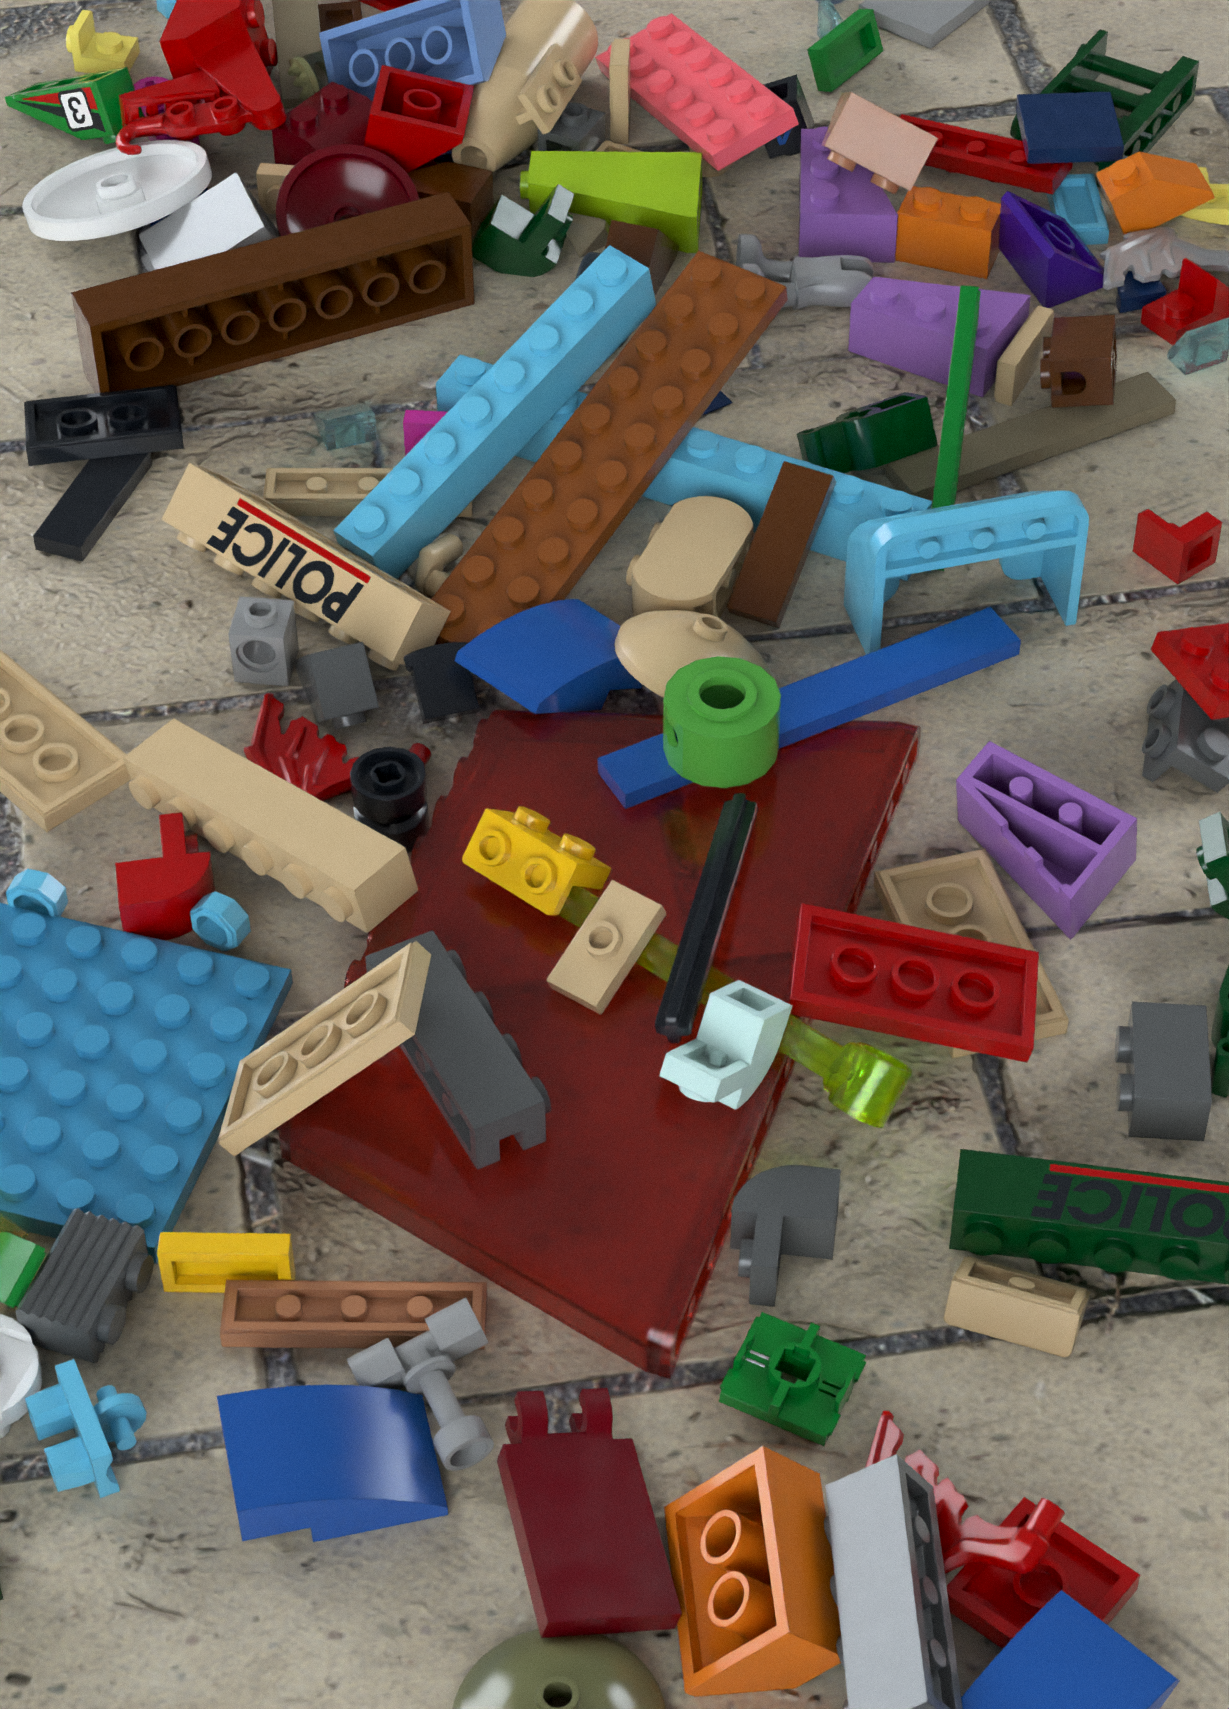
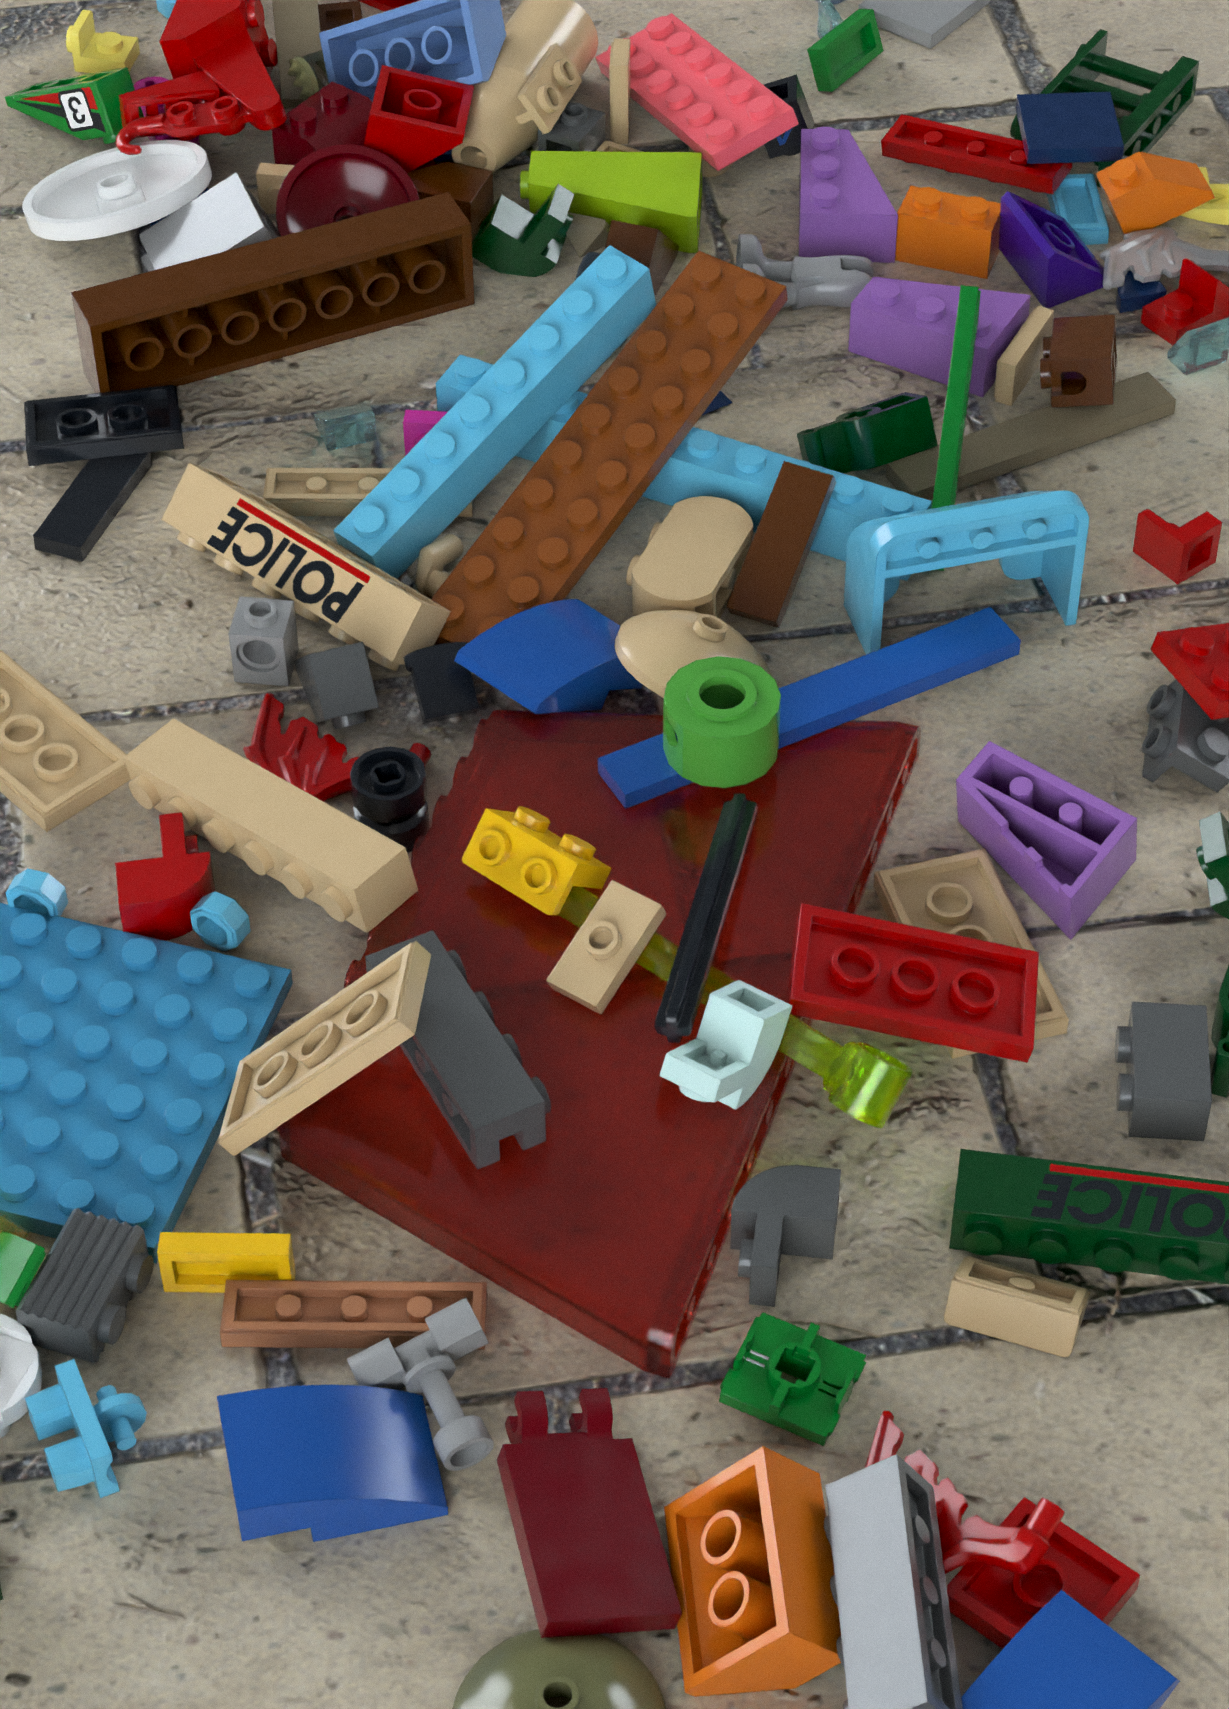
nougat slope [822,92,938,195] -> none

